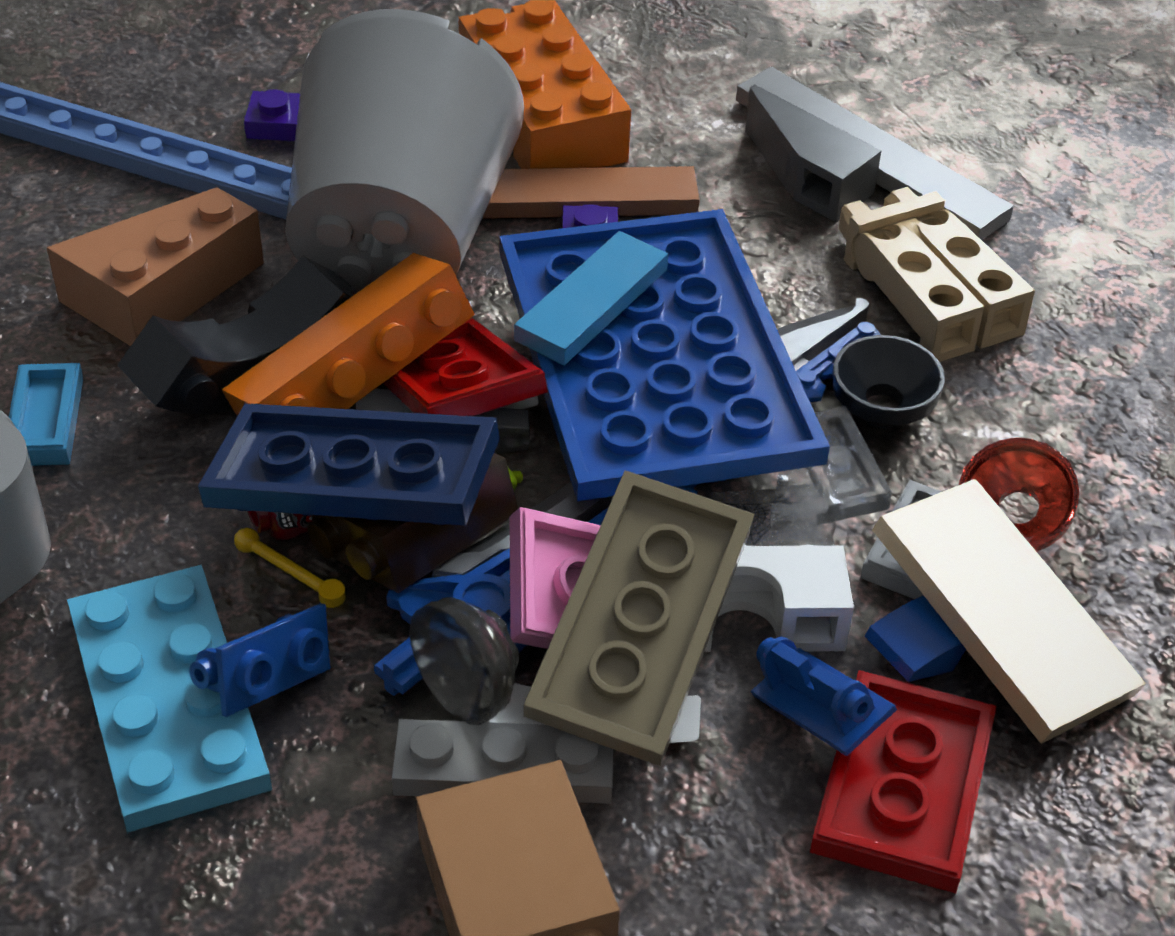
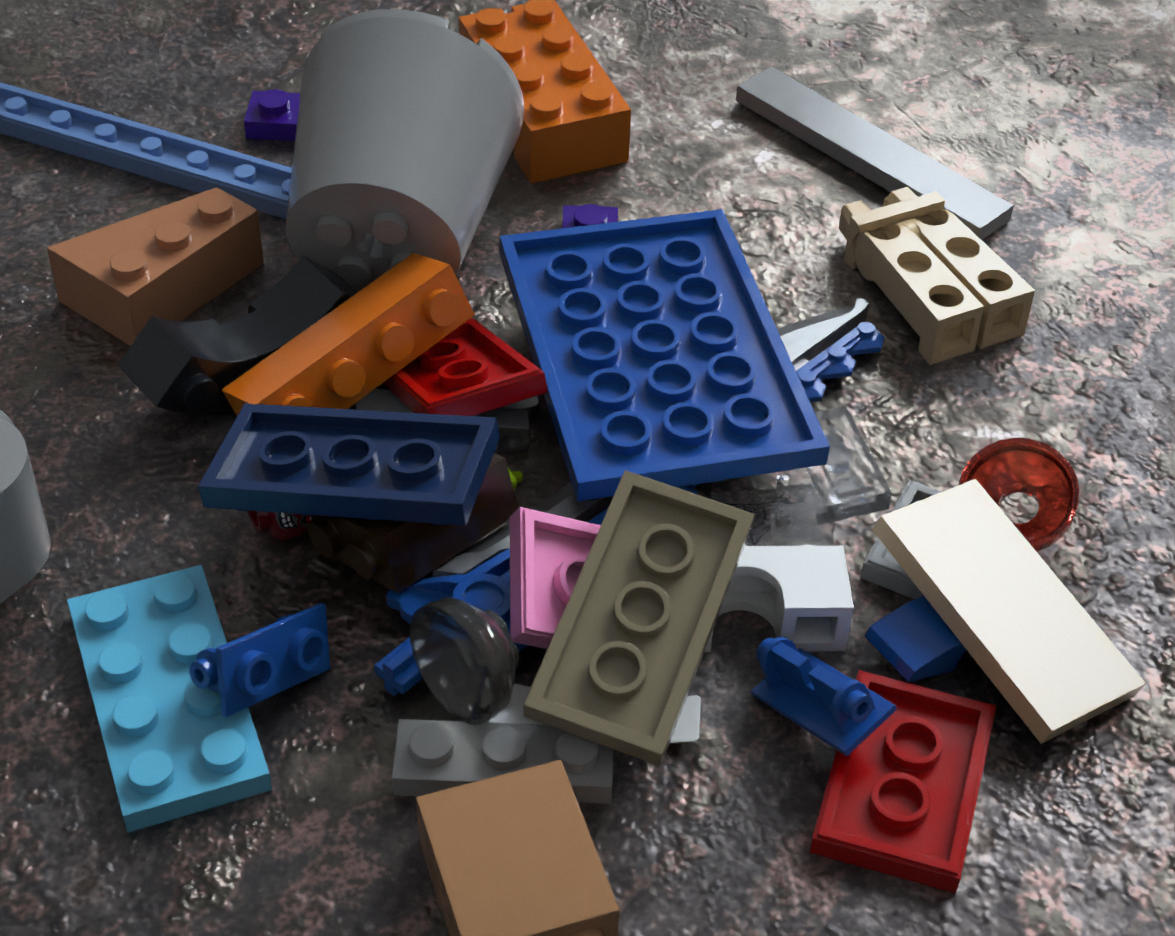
dark azure tile [9,363,84,466] -> none
yellow hinge [234,528,346,608] -> none
nougat tile [483,166,699,219] -> none
dark azure tile [514,231,669,366] -> none
dark grey slope [745,84,882,222] -> none
black piece [833,335,945,429] -> none

